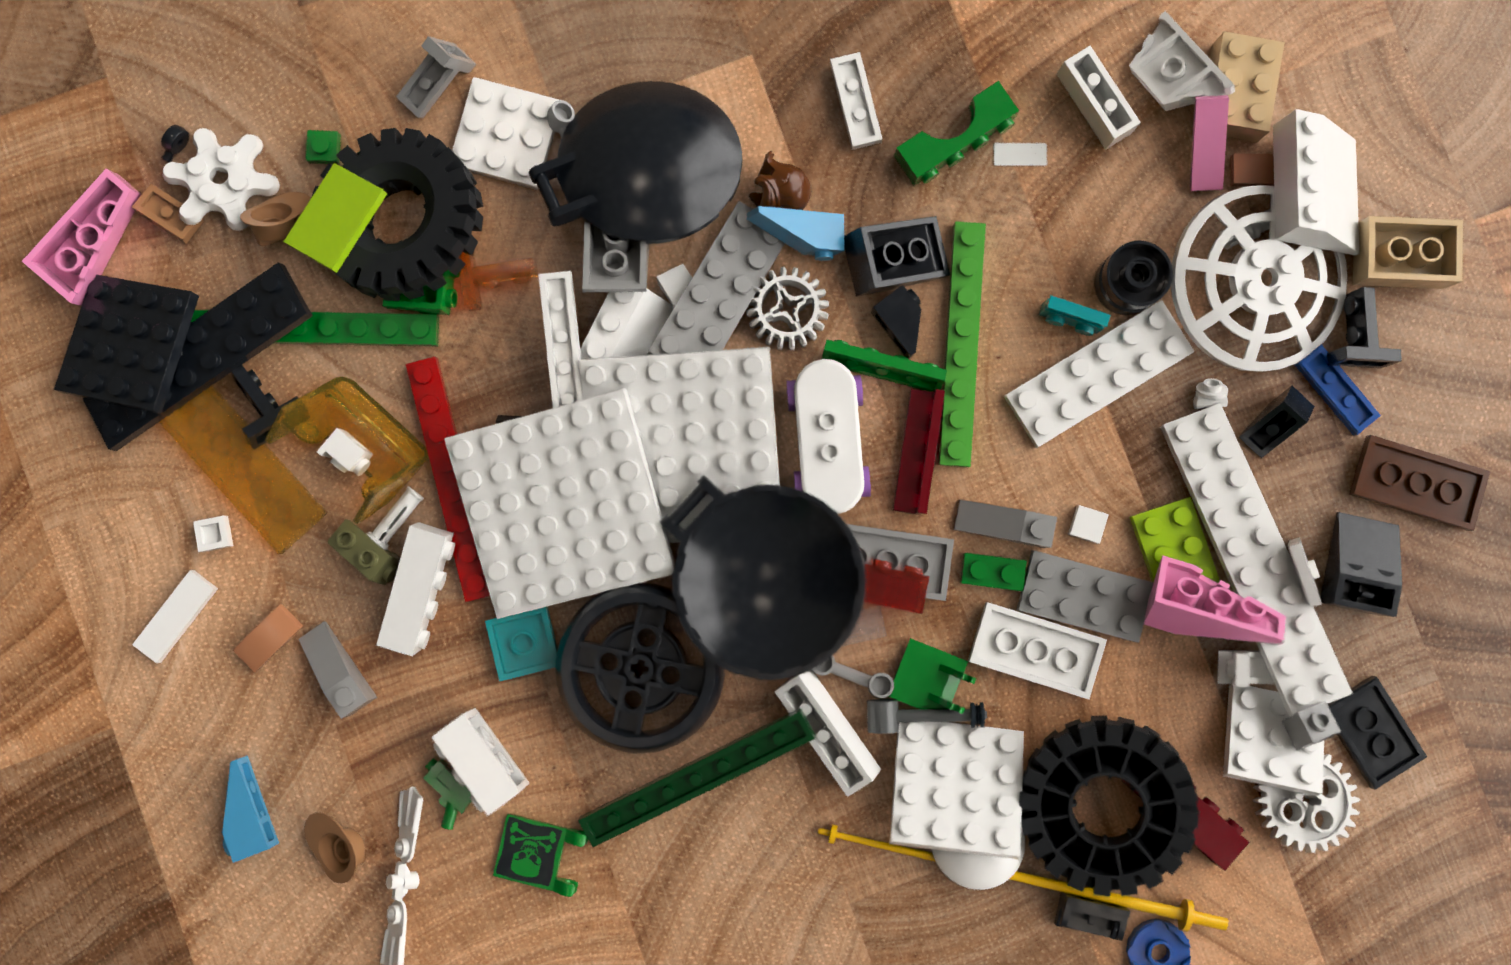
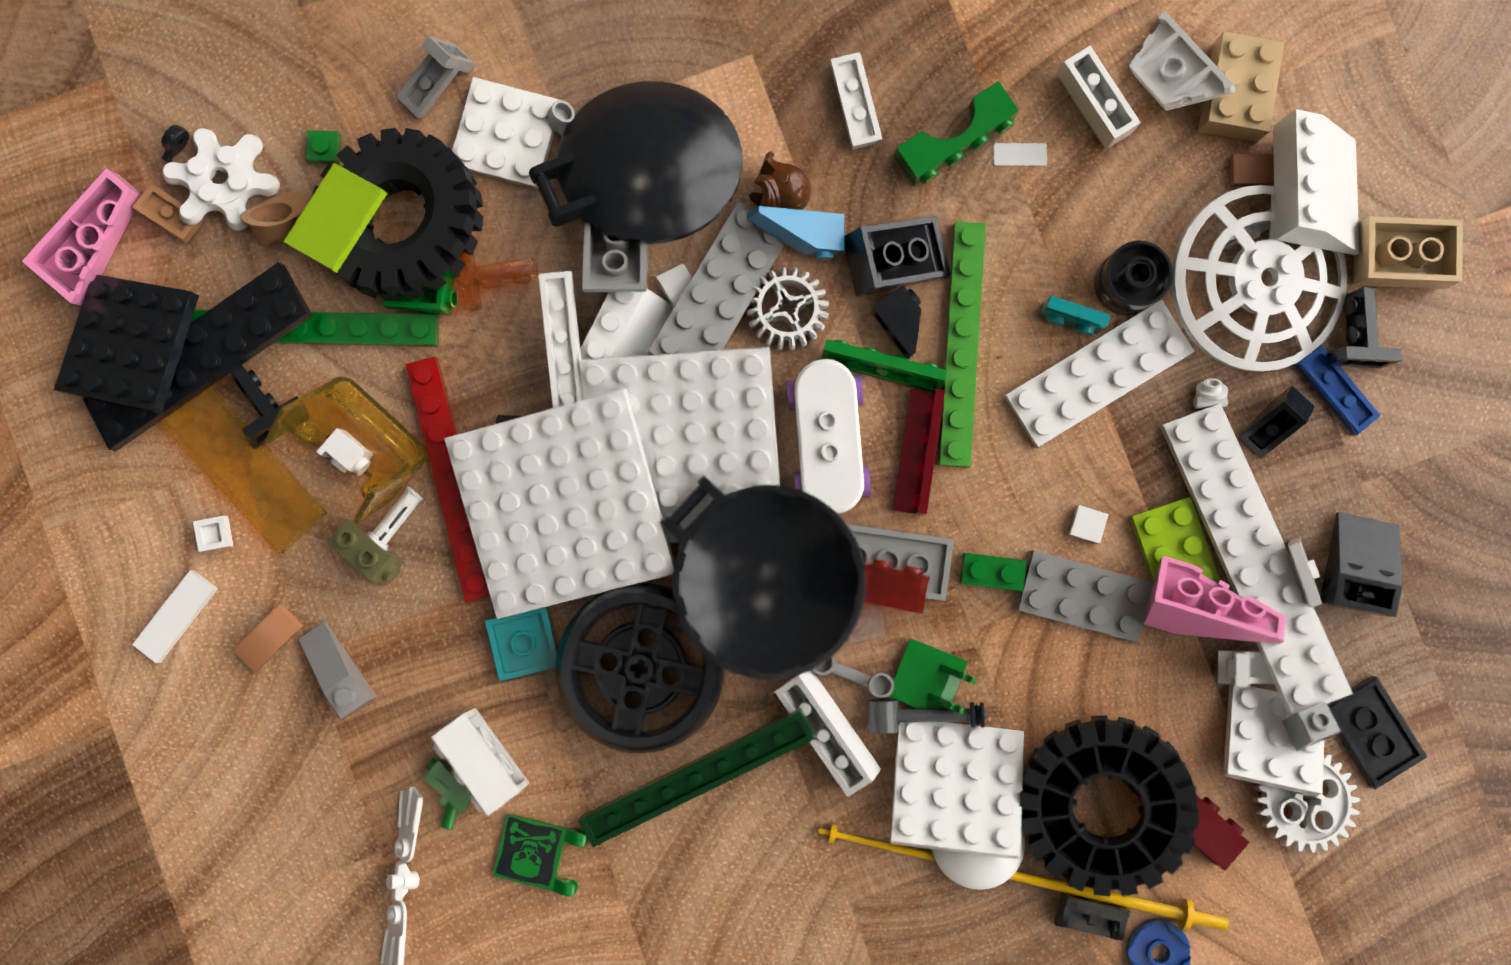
dark azure slope [222,755,279,863] -> none
medium nougat piece [304,812,366,884] -> none
white brick [376,522,455,656] -> none
light grey slope [953,500,1057,548] -> none
white plate [968,602,1107,699] -> none
bright pink tile [1190,95,1229,191] -> none
reddish brown plate [1349,435,1491,531] -> none

